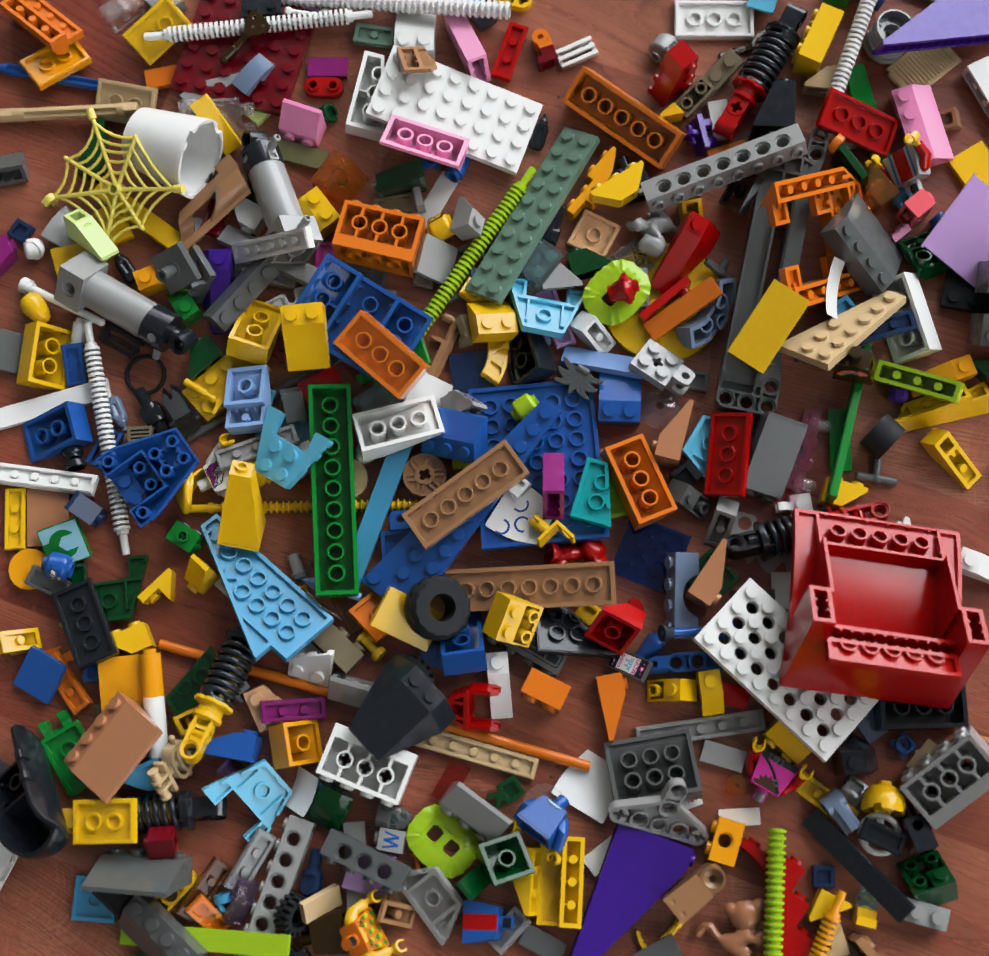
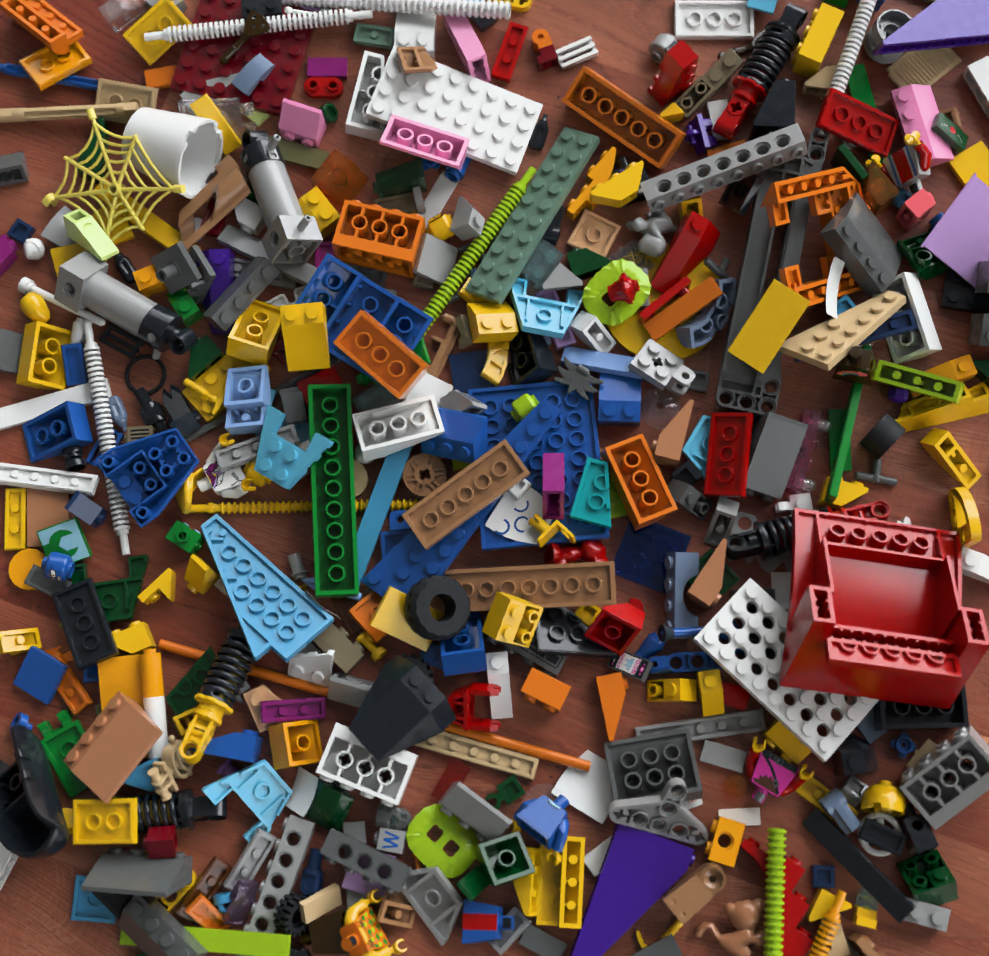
yellow slope [217,460,266,552] -> none
white tile [231,226,315,264] -> none
orange tile [826,133,846,154] -> none
bright pink tile [890,223,912,243] -> none
none -> blue tile [10,712,33,732]
none -> dark green tile [931,112,968,153]
none -> yellow beam [948,487,982,548]

